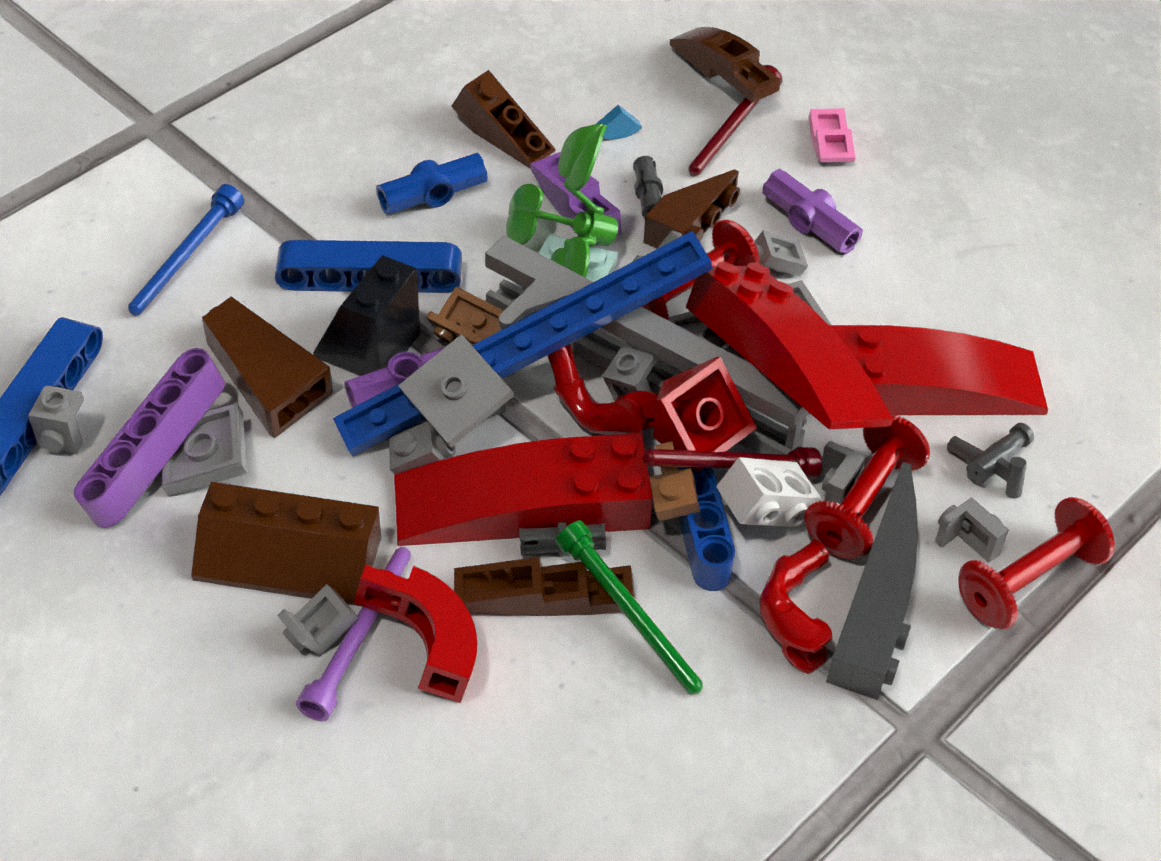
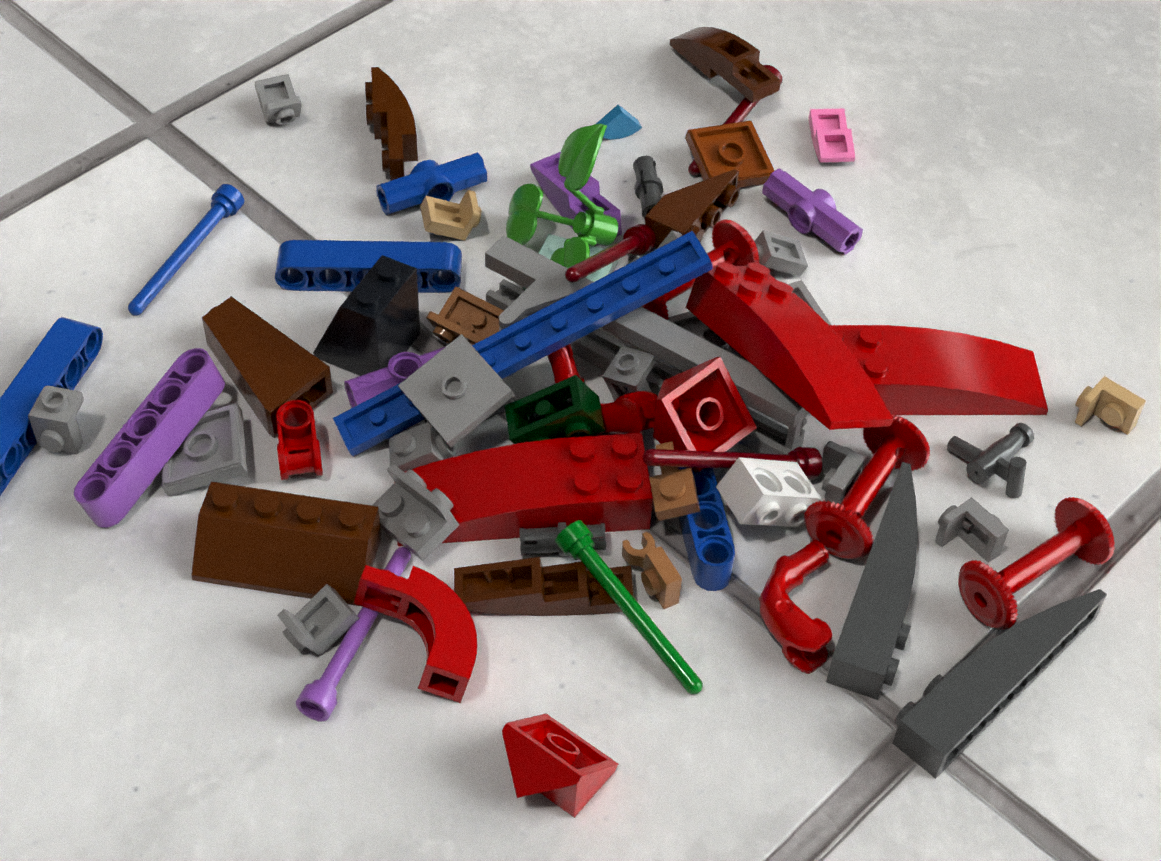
reddish brown slope [451,70,556,169] -> none
none -> light grey bracket [255,74,301,124]
none -> red piece [276,400,323,480]
none -> reddish brown slope [365,67,418,181]
none -> light grey bracket [372,464,459,561]
none -> tan bracket [420,190,481,241]
none -> red slope [502,713,619,818]
none -> dark green brick [505,375,605,444]
none -> dark red piece [565,224,656,283]
none -> medium nougat plate [622,532,682,609]
none -> dark orange tile [685,121,775,188]
none -> dark grey slope [893,589,1107,779]
none -> tan bracket [1075,376,1146,435]

